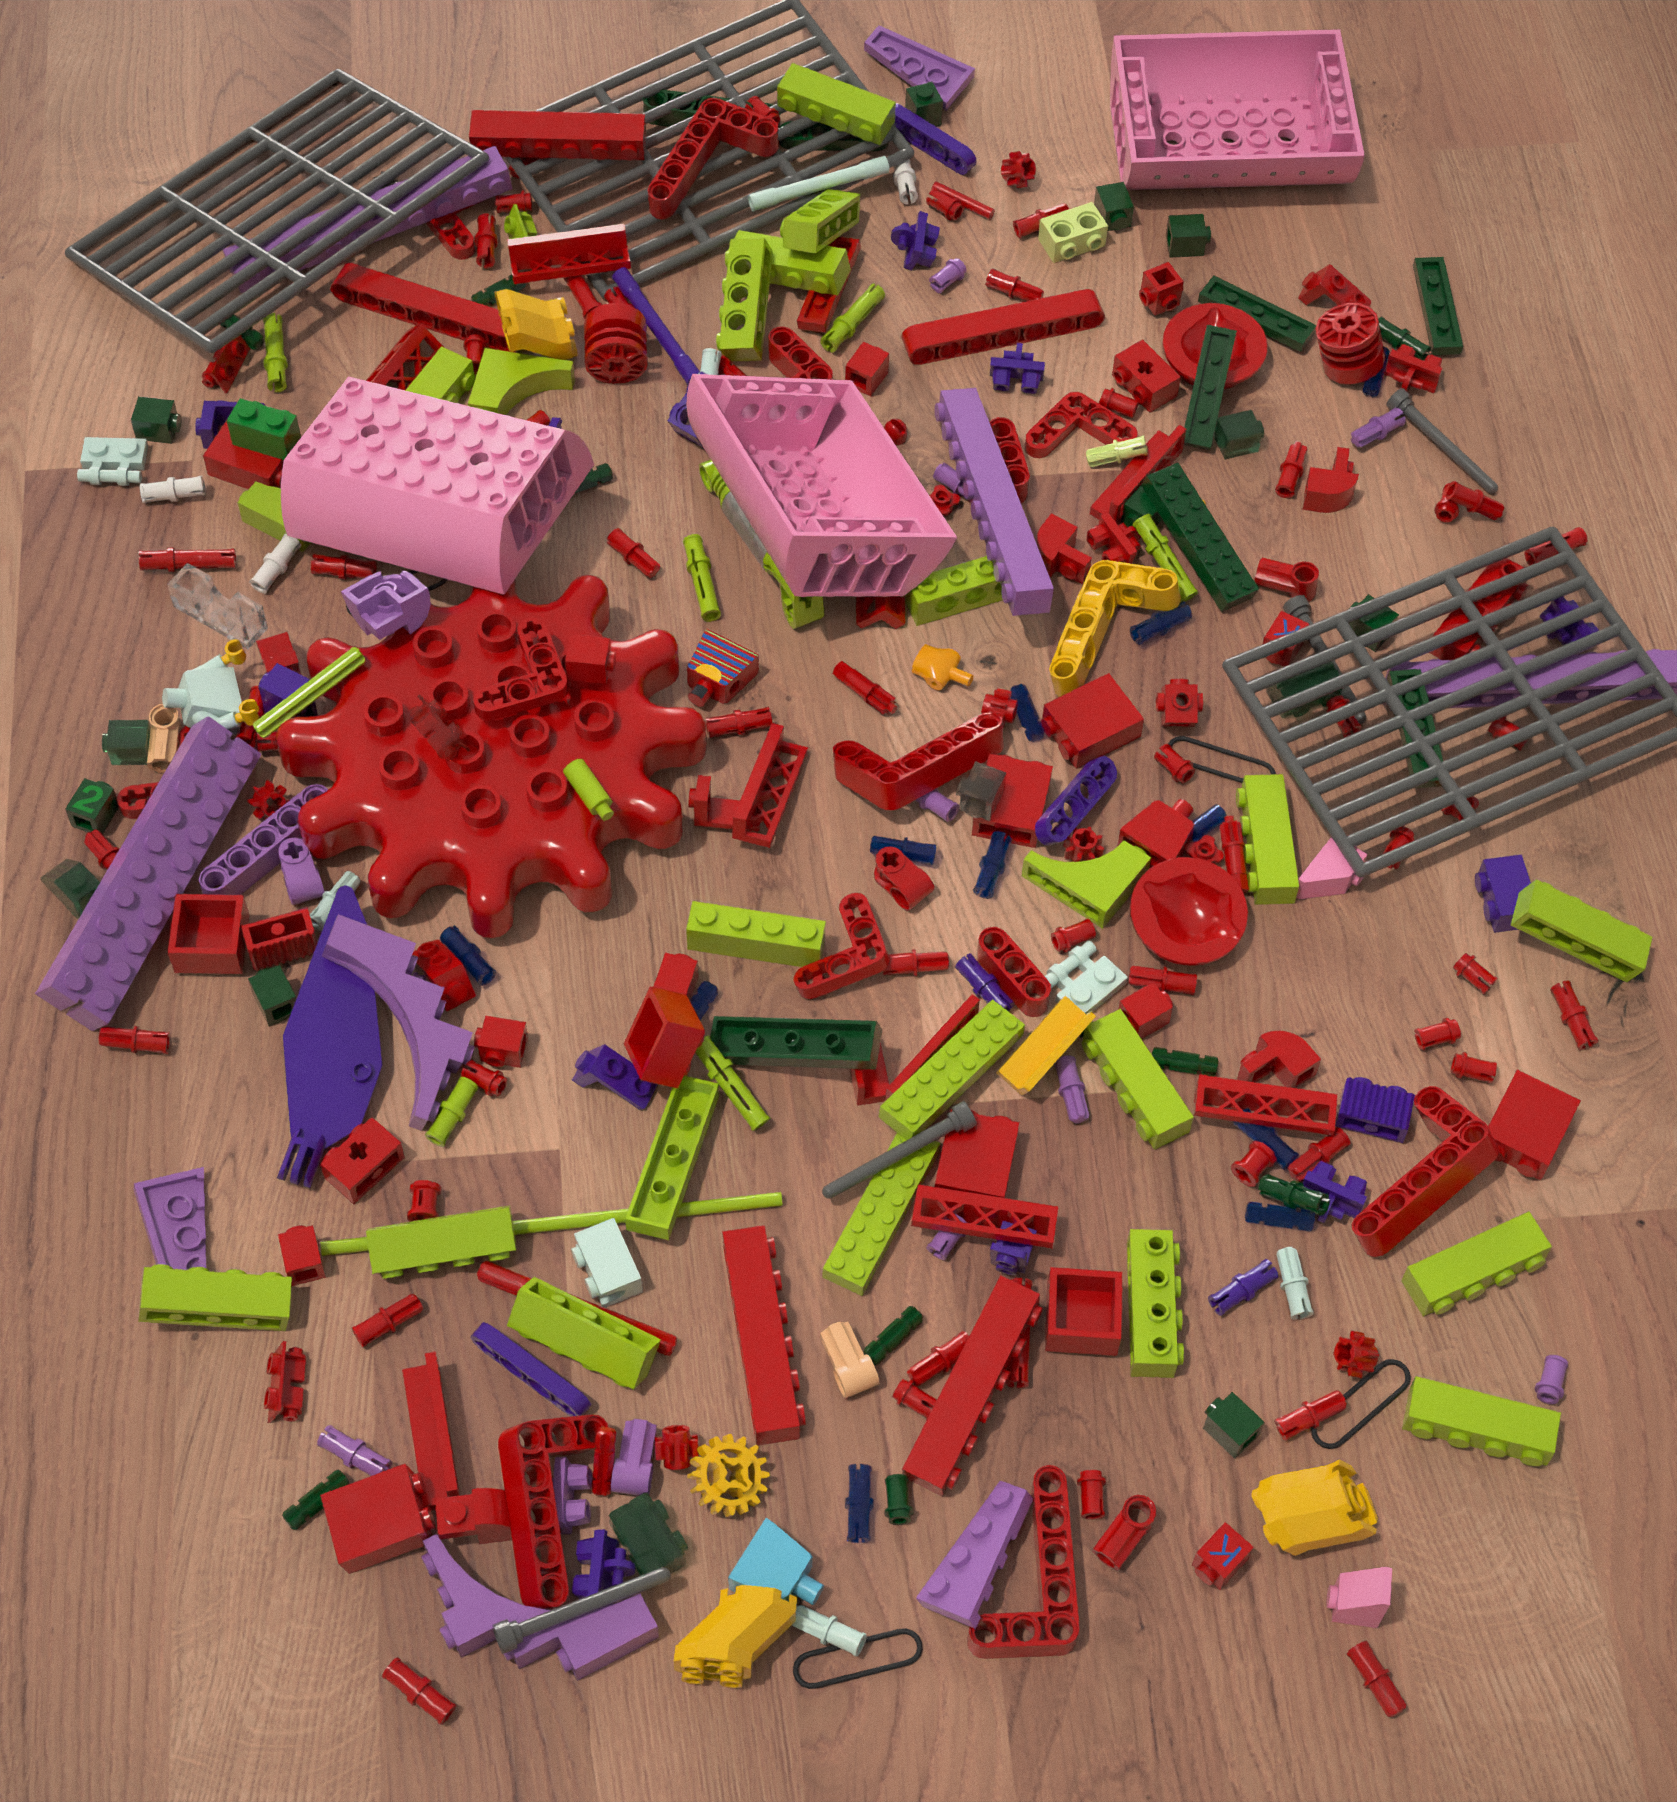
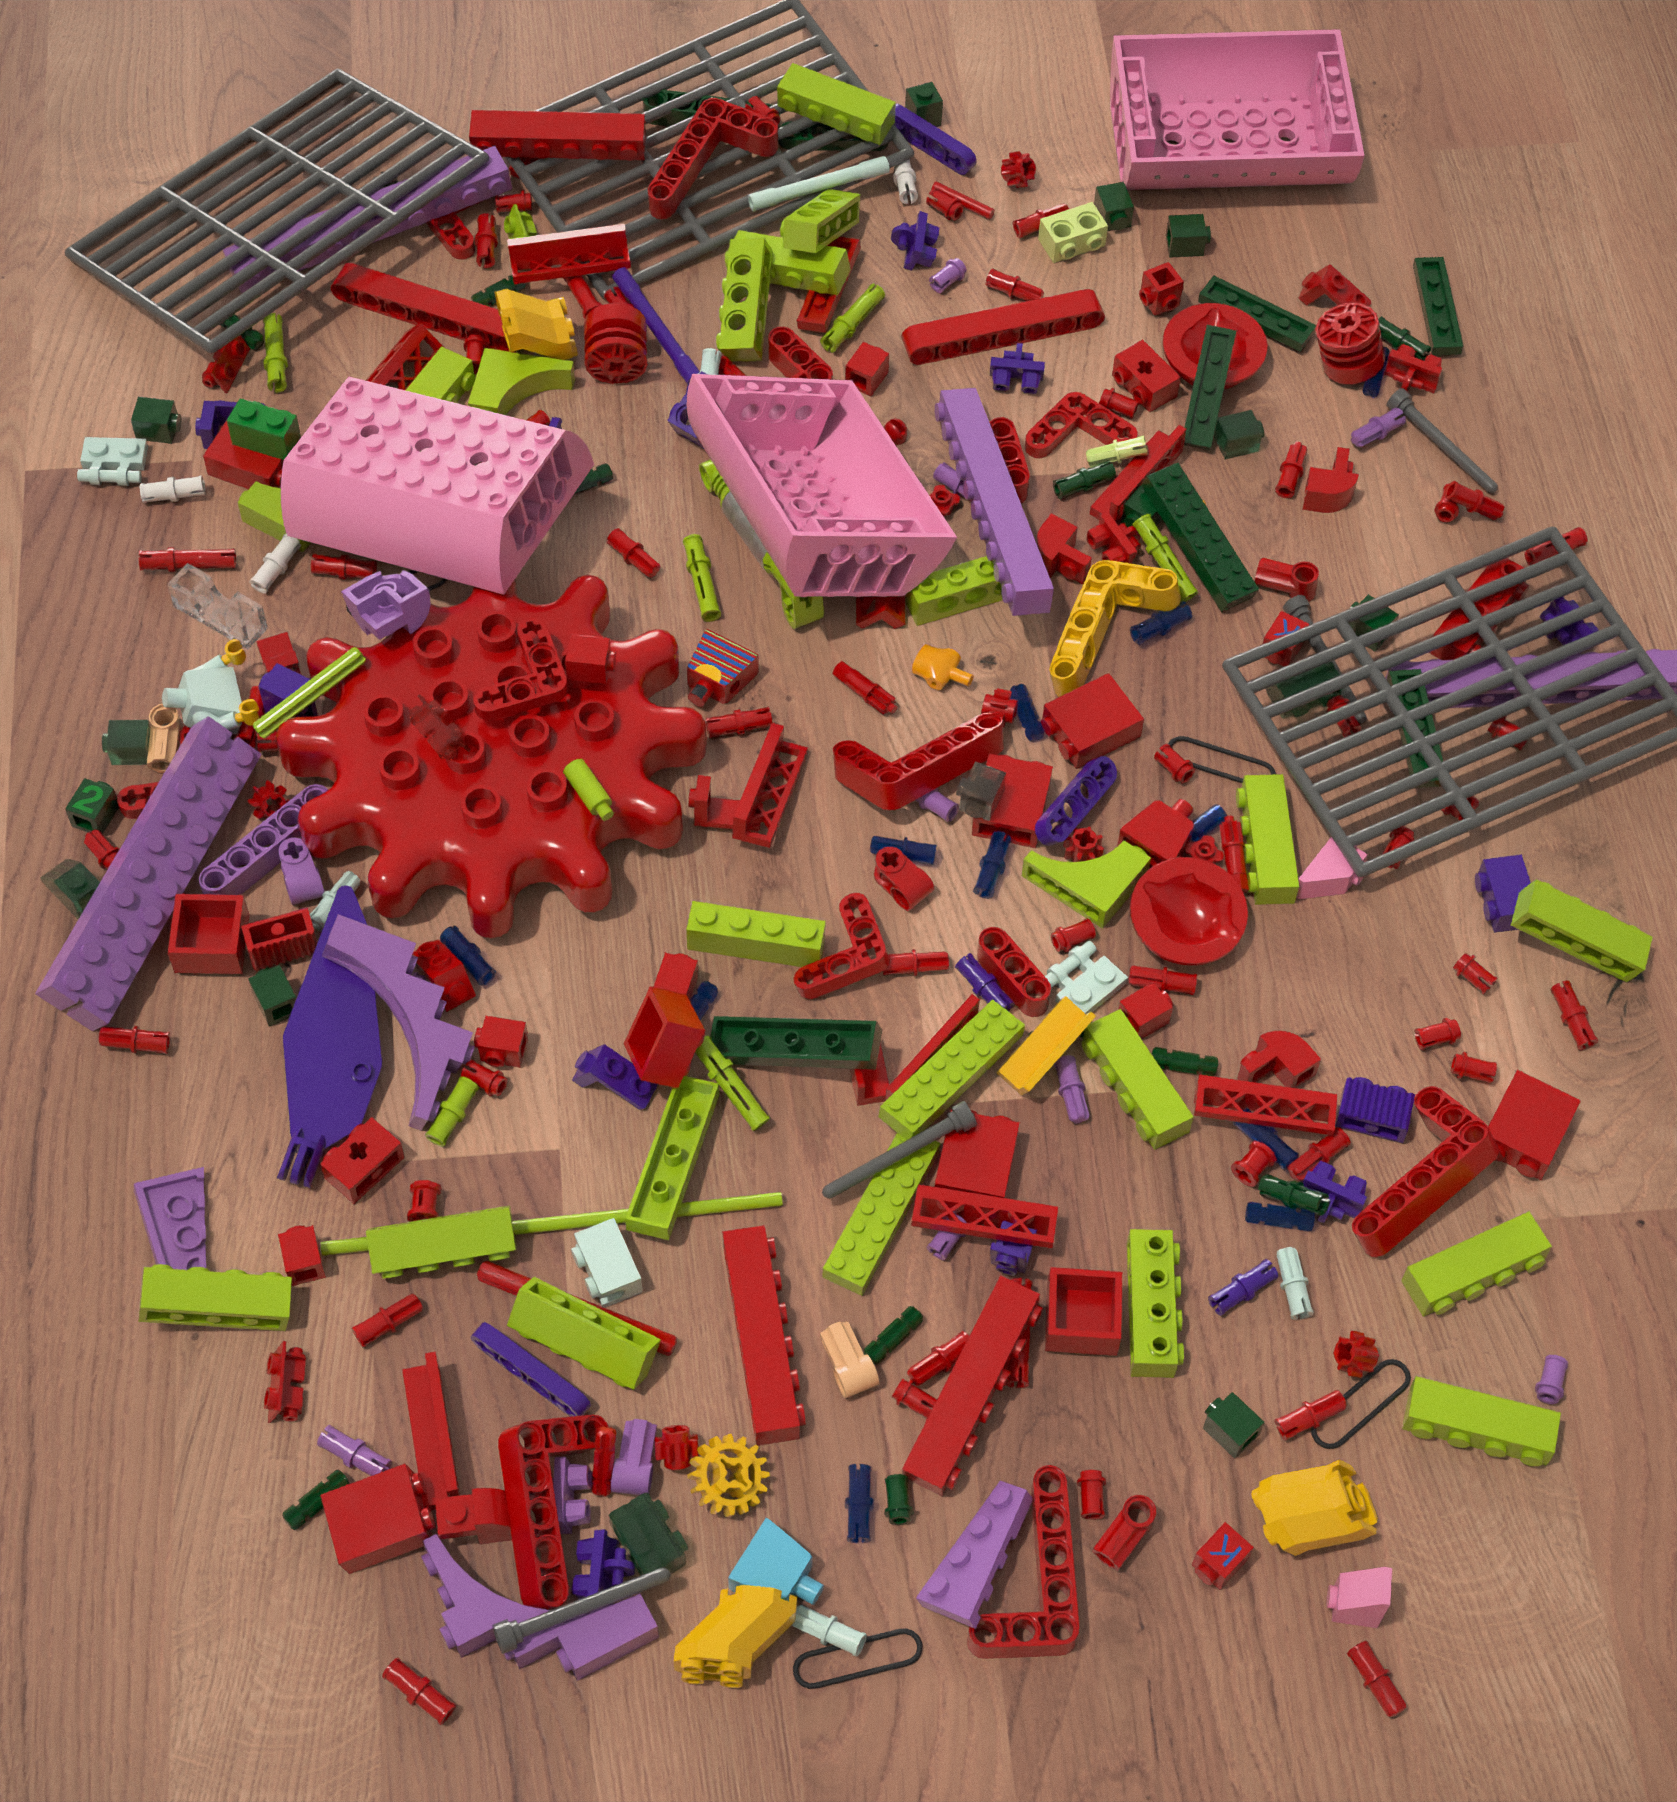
medium lavender wing [864,25,975,111] -> none
red brick [1156,679,1203,727] -> none
none -> dark green pin [1053,460,1116,499]

